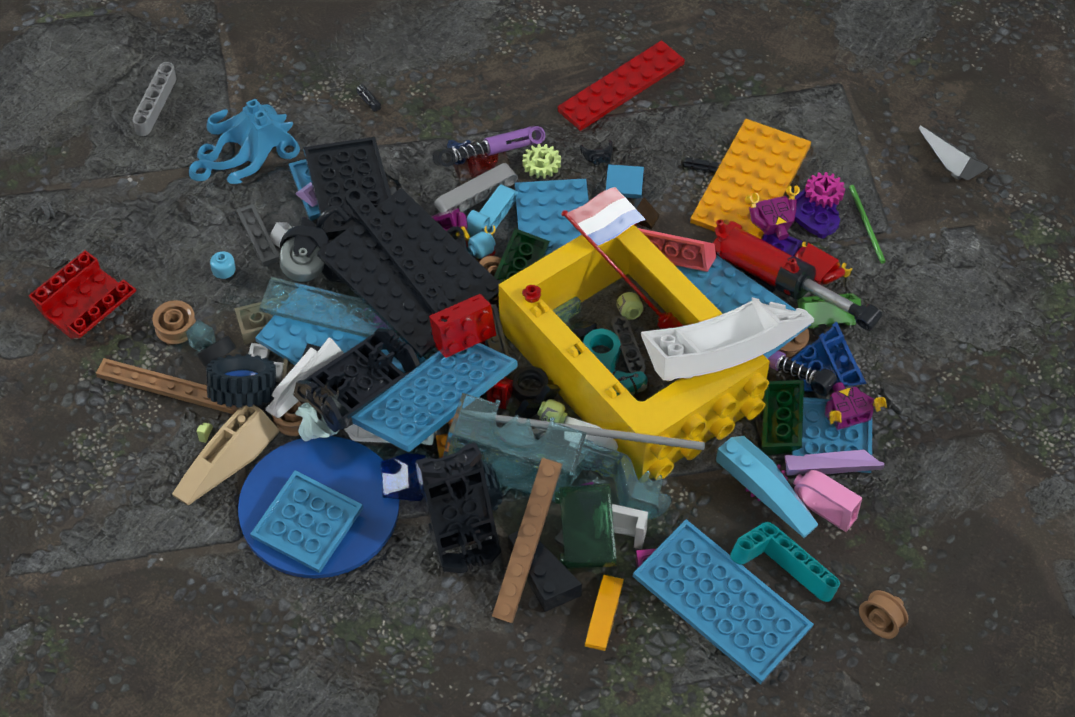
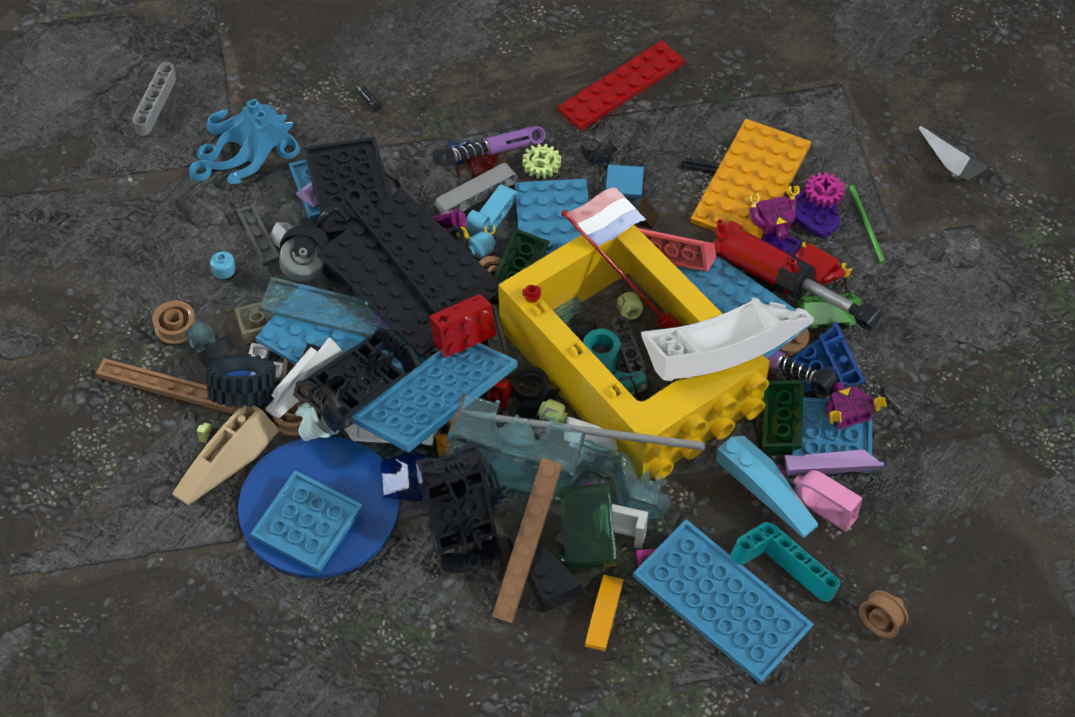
red slope [28,250,136,339] -> none

